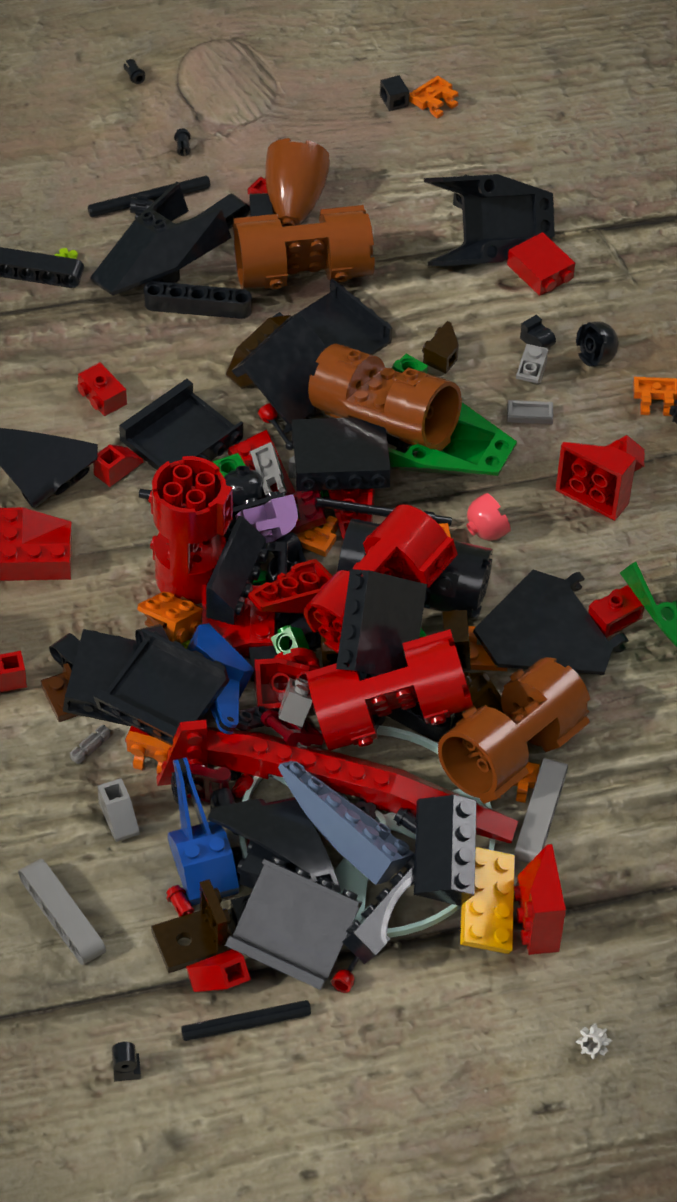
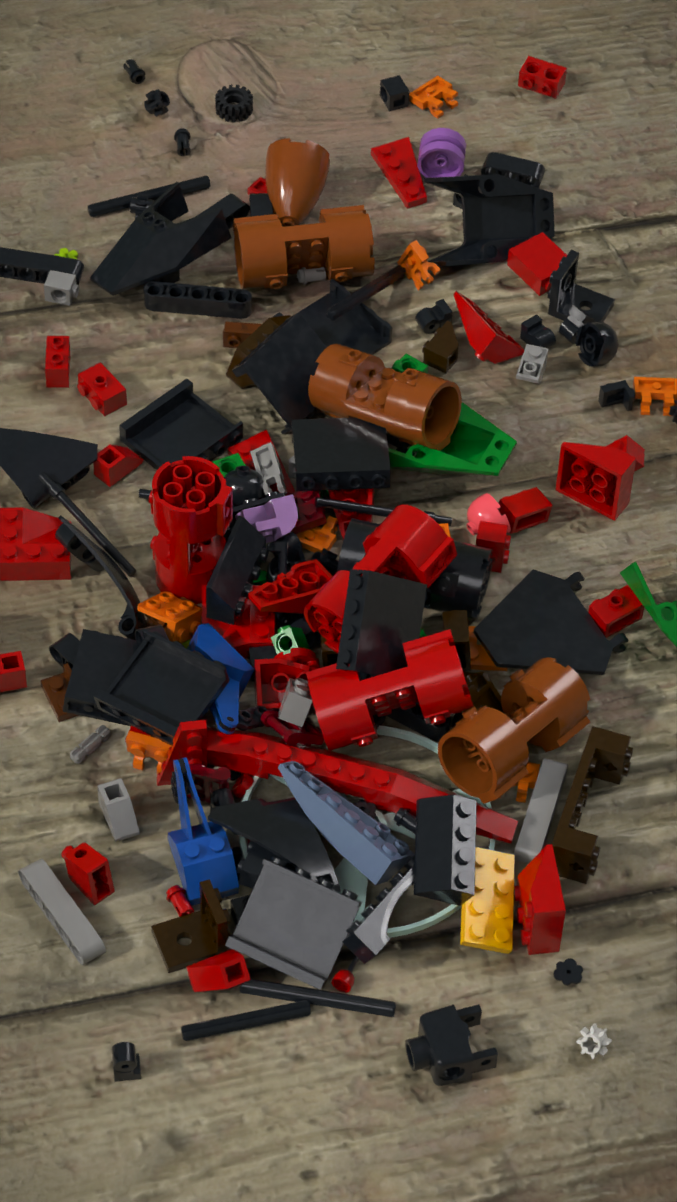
hinge [258,403,294,450] -> none
light grey tile [507,400,553,424] -> none
none -> black bar [38,472,136,577]
none -> light grey brick [44,270,79,306]
none -> red brick [45,336,71,388]
none -> black panel [55,515,147,640]
none -> red torso [61,843,115,906]
none -> black gear [144,89,170,117]
none -> black tyre [215,85,253,123]
none -> reddish brown bracket [223,322,262,348]
none -> black axle [240,979,396,1017]
none -> light grey pin [297,267,326,284]
none -> black gear [310,548,339,576]
none -> black axle [326,265,406,321]
none -> red wing [371,137,427,209]
none -> orange plate [397,240,441,290]
none -> black piece [405,1004,498,1086]
none -> black leg [415,299,452,334]
none -> medium lavender wheel [418,128,466,178]
none -> red wedge [453,291,524,364]
none -> red brick [476,521,511,573]
none -> black beam [481,152,545,188]
none -> red brick [498,487,553,534]
none -> red brick [518,56,567,98]
none -> black bracket [547,250,615,322]
none -> dark brown plate [552,726,633,884]
none -> black plant [553,958,583,986]
none -> black leg [559,305,596,344]
none -> black bracket [598,380,636,411]

